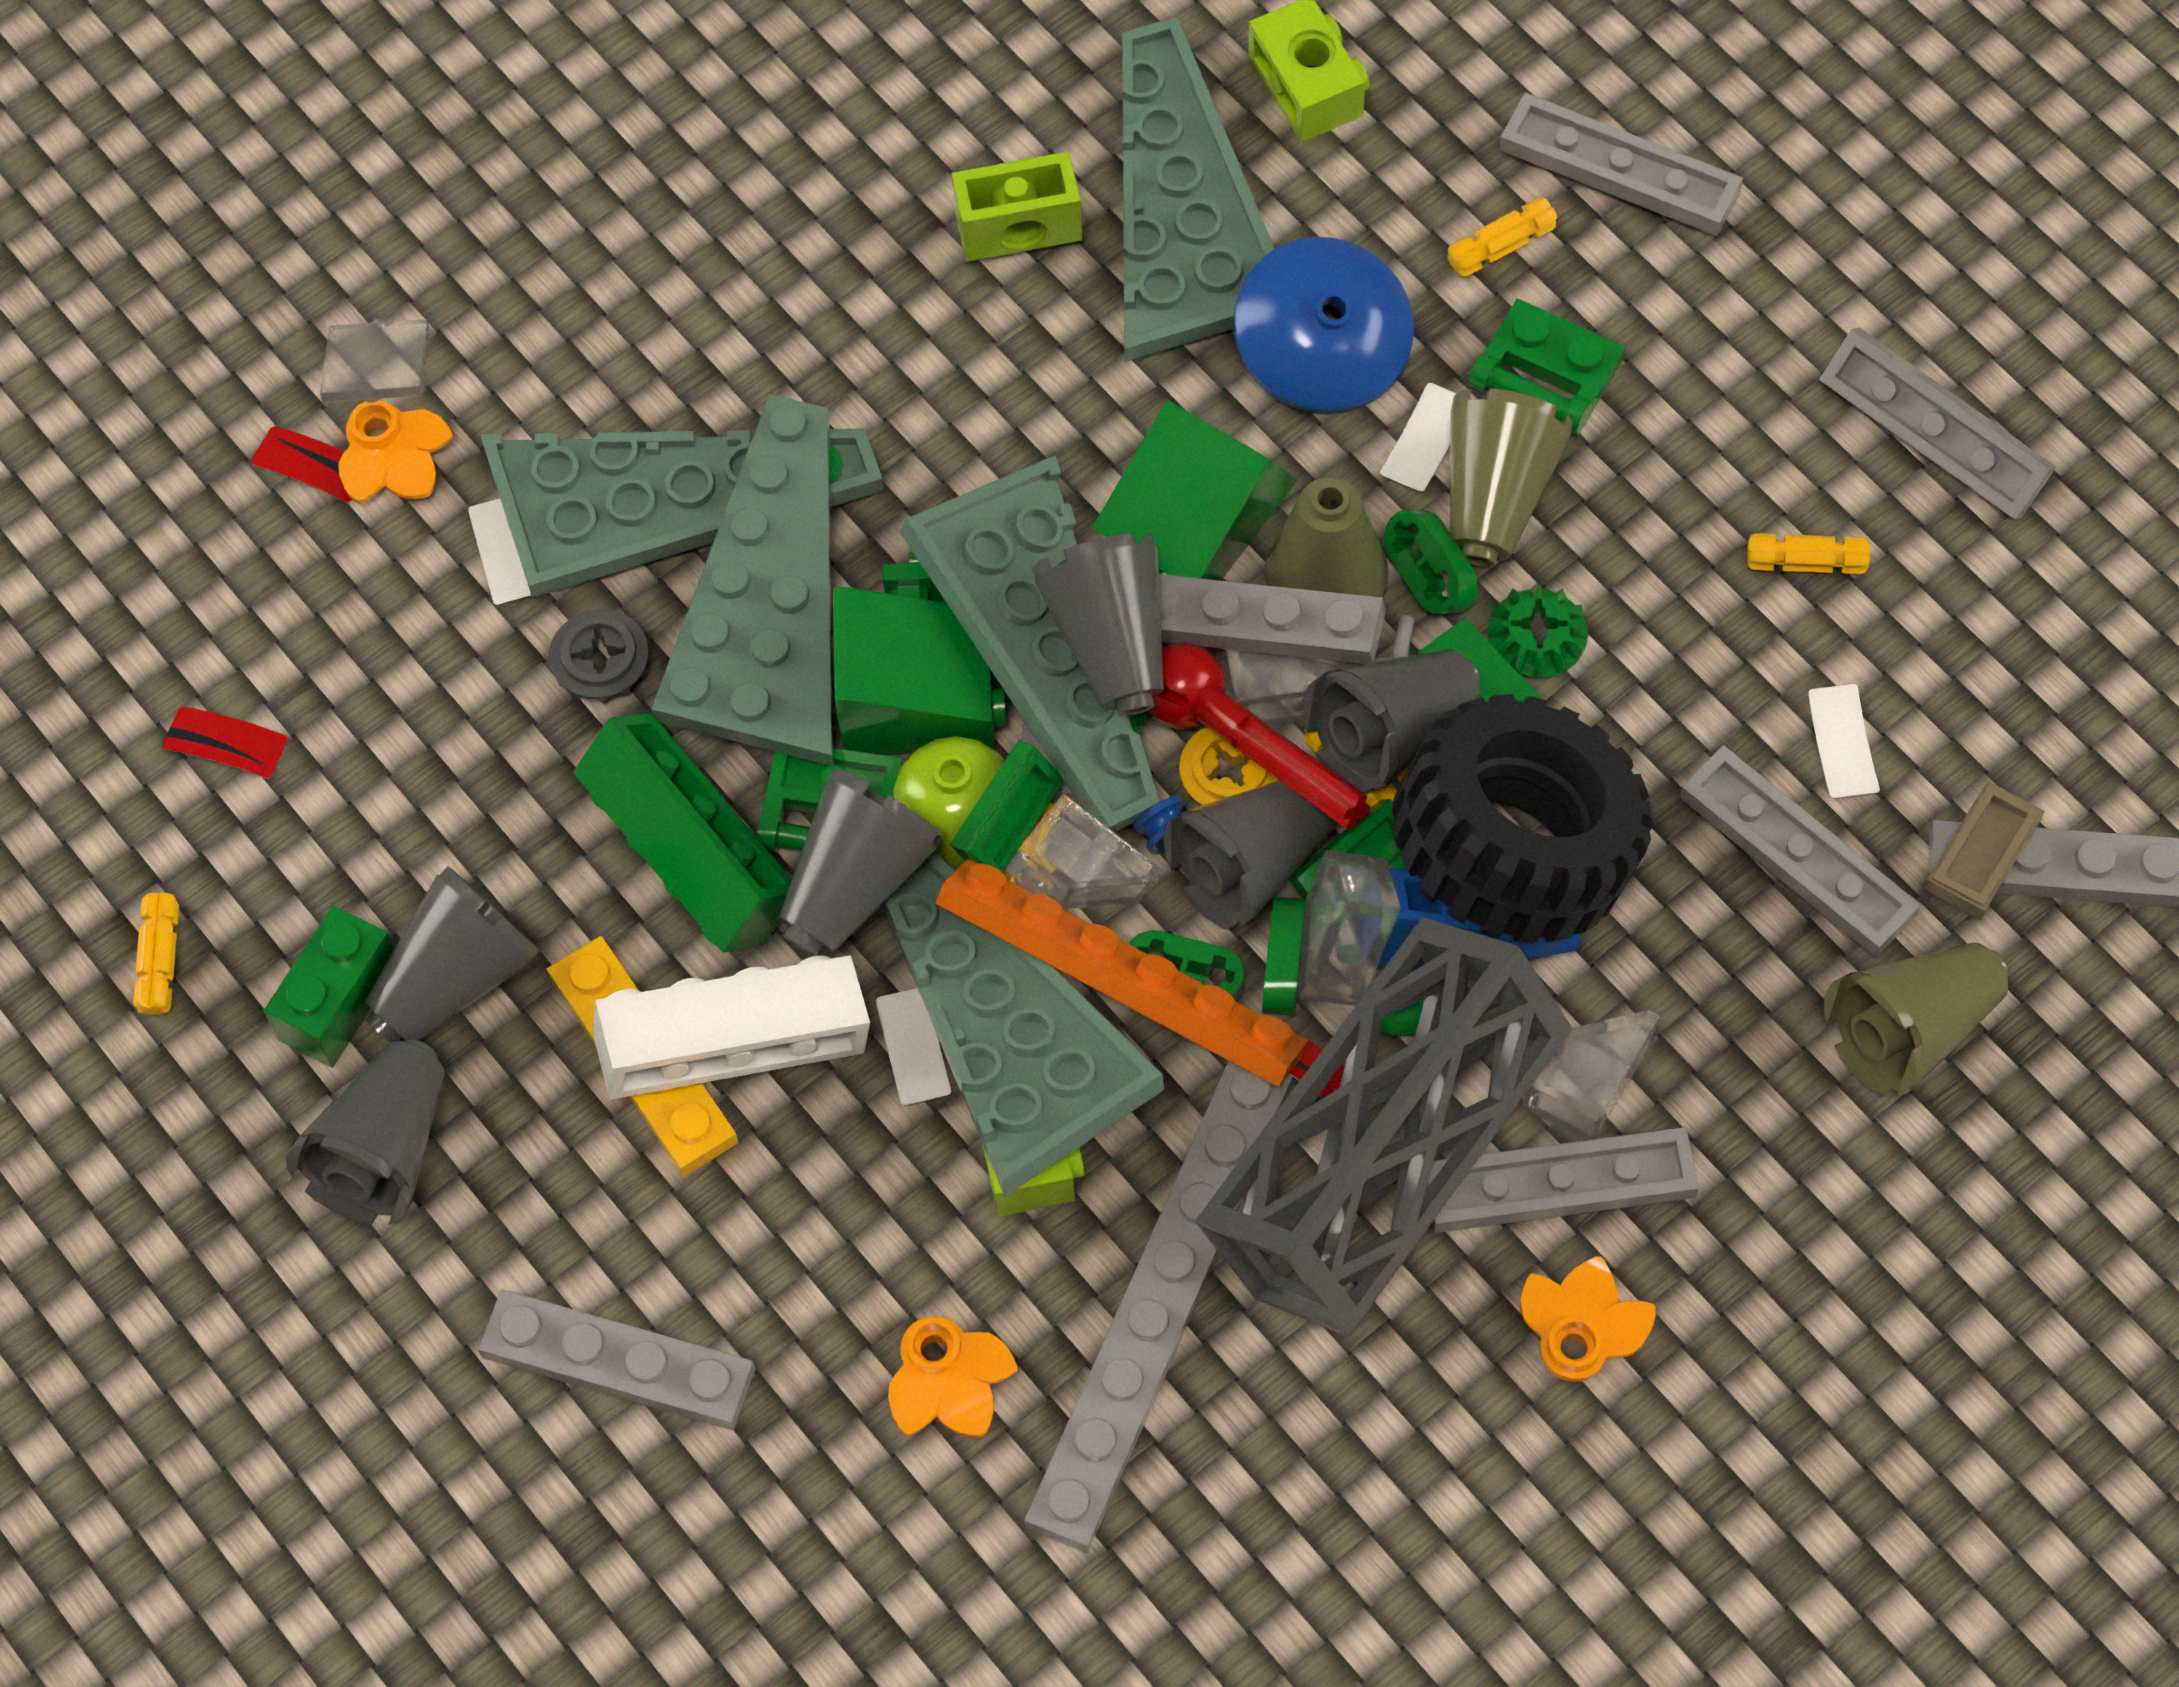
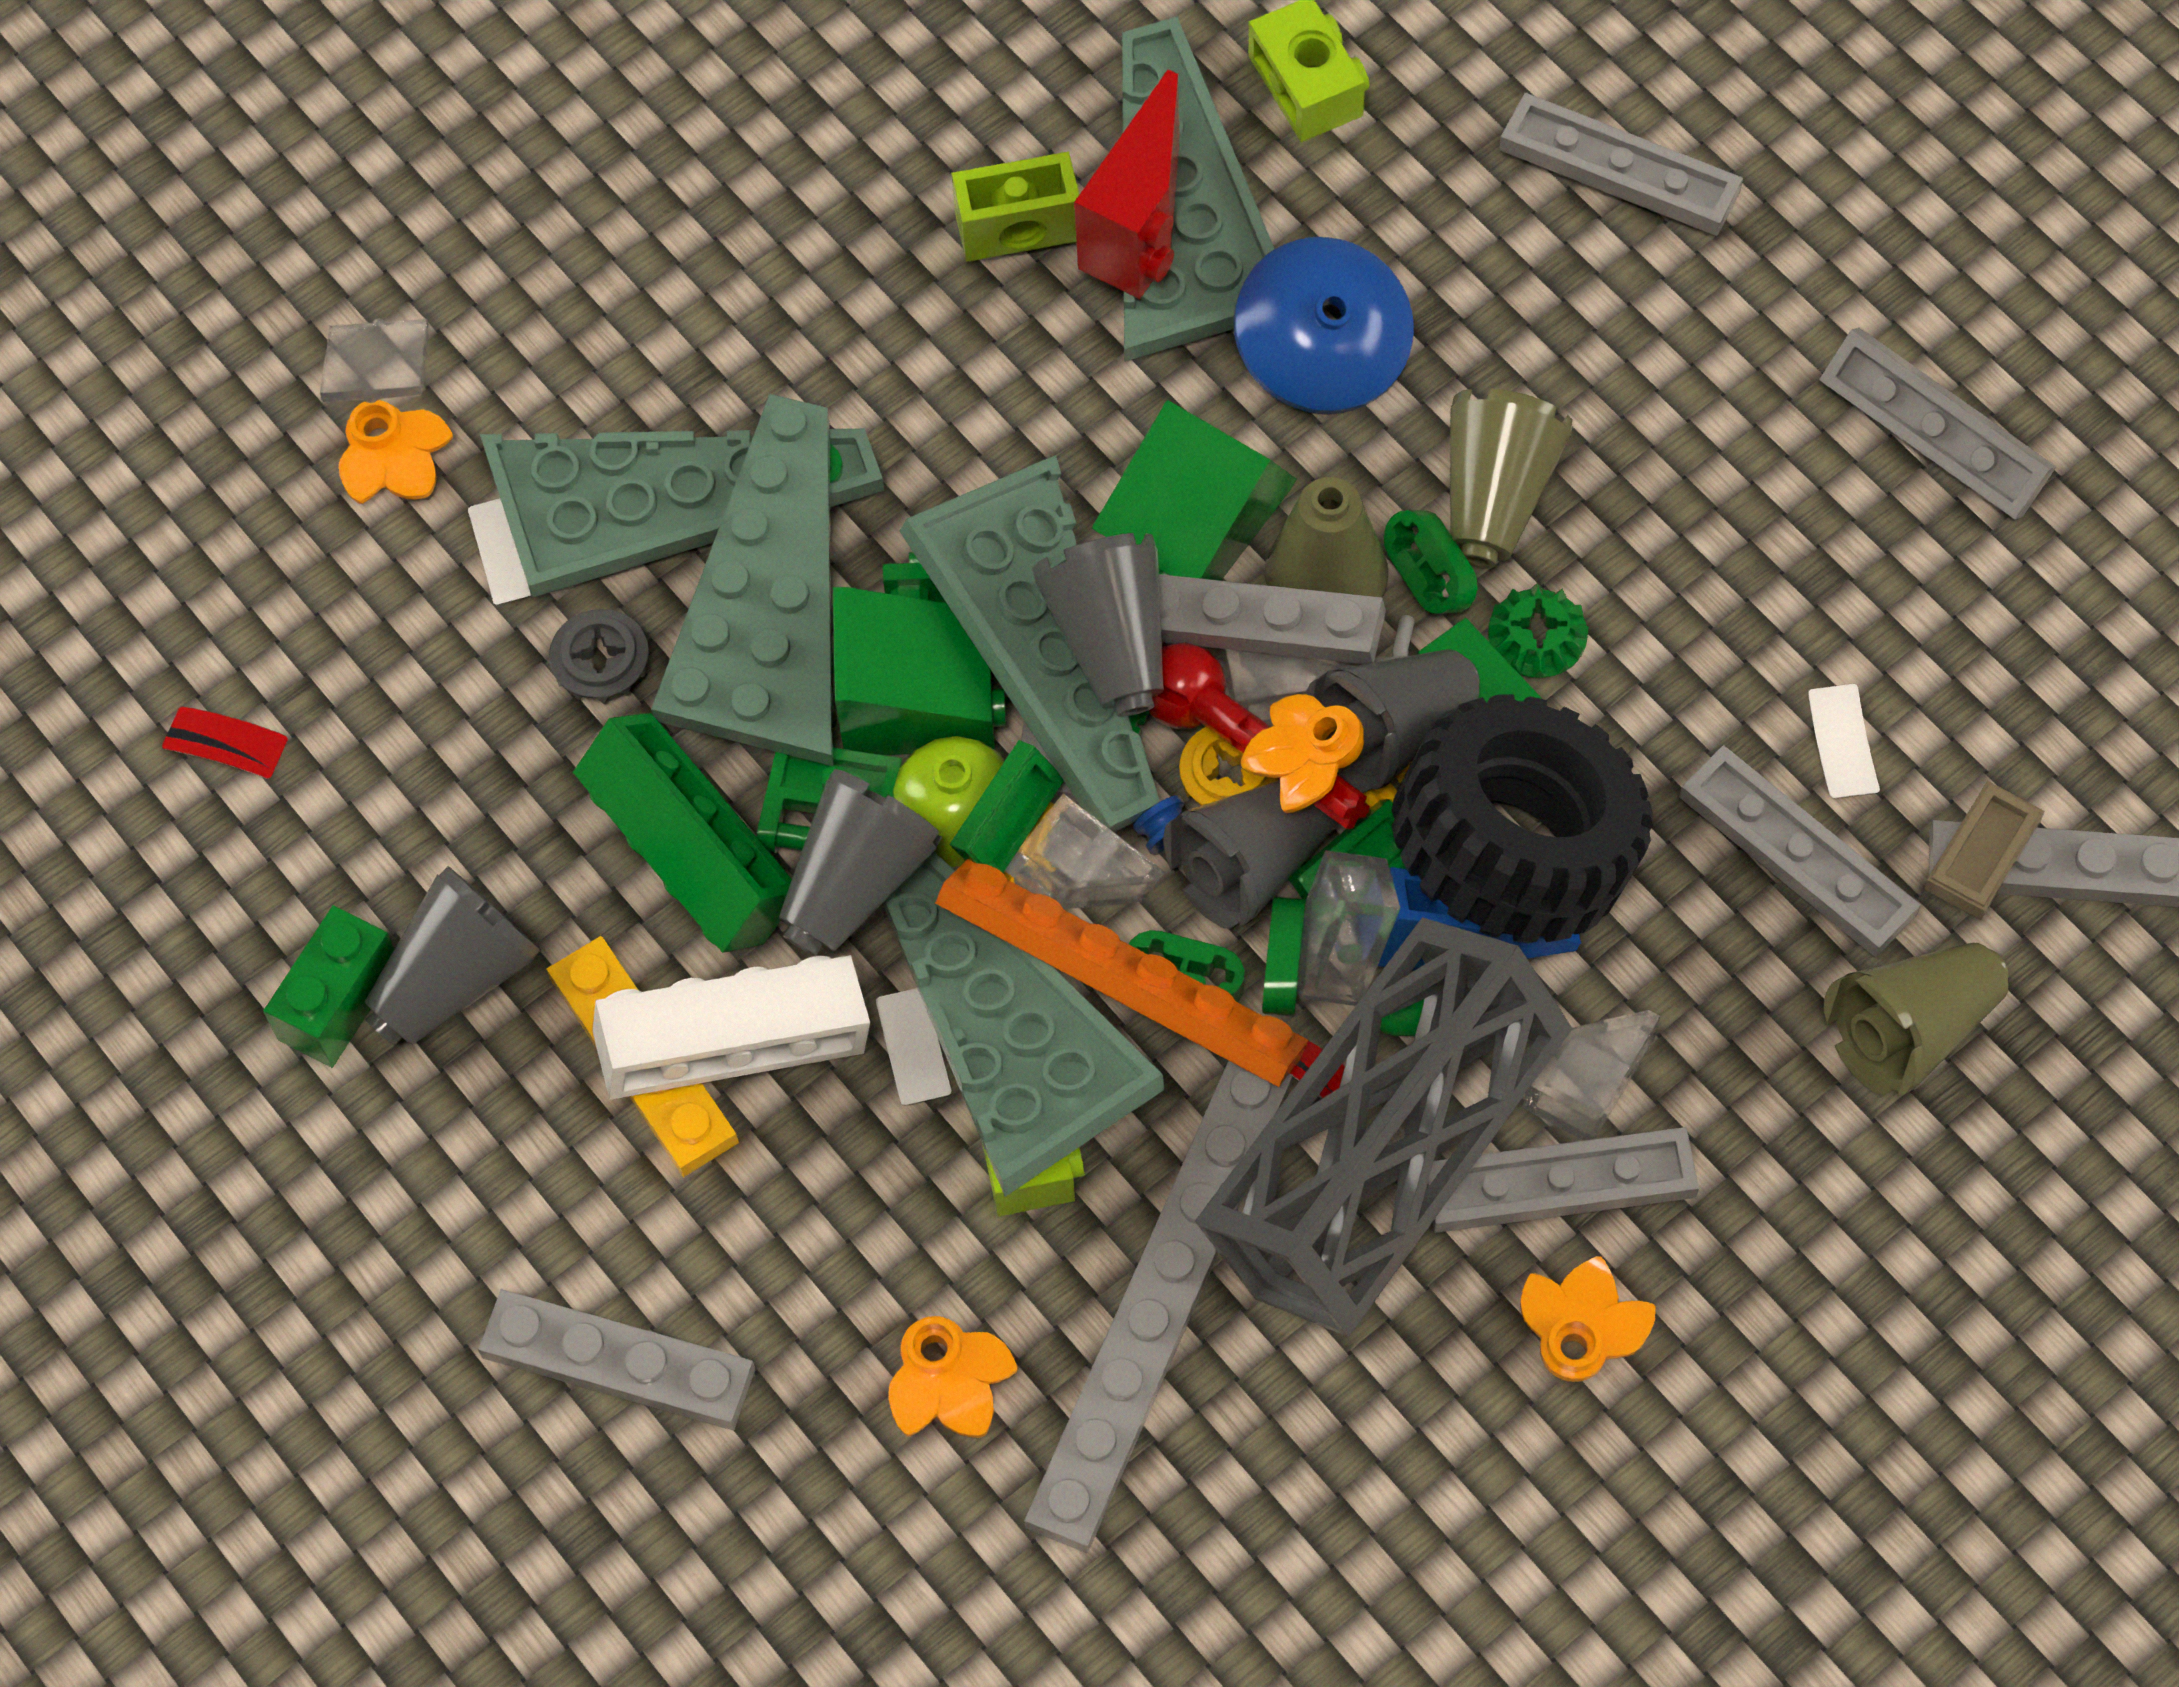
yellow axle [133,892,179,1016] -> none
red sticker [250,426,352,503] -> none
dark grey cone [286,1039,445,1225] -> none
white sticker [1380,383,1457,492] -> none
yellow axle [1447,197,1557,277] -> none
green plate [1467,298,1625,436] -> none
yellow axle [1747,533,1871,574] -> none
none -> red slope [1074,69,1180,299]
none -> light orange plate [1241,694,1364,813]

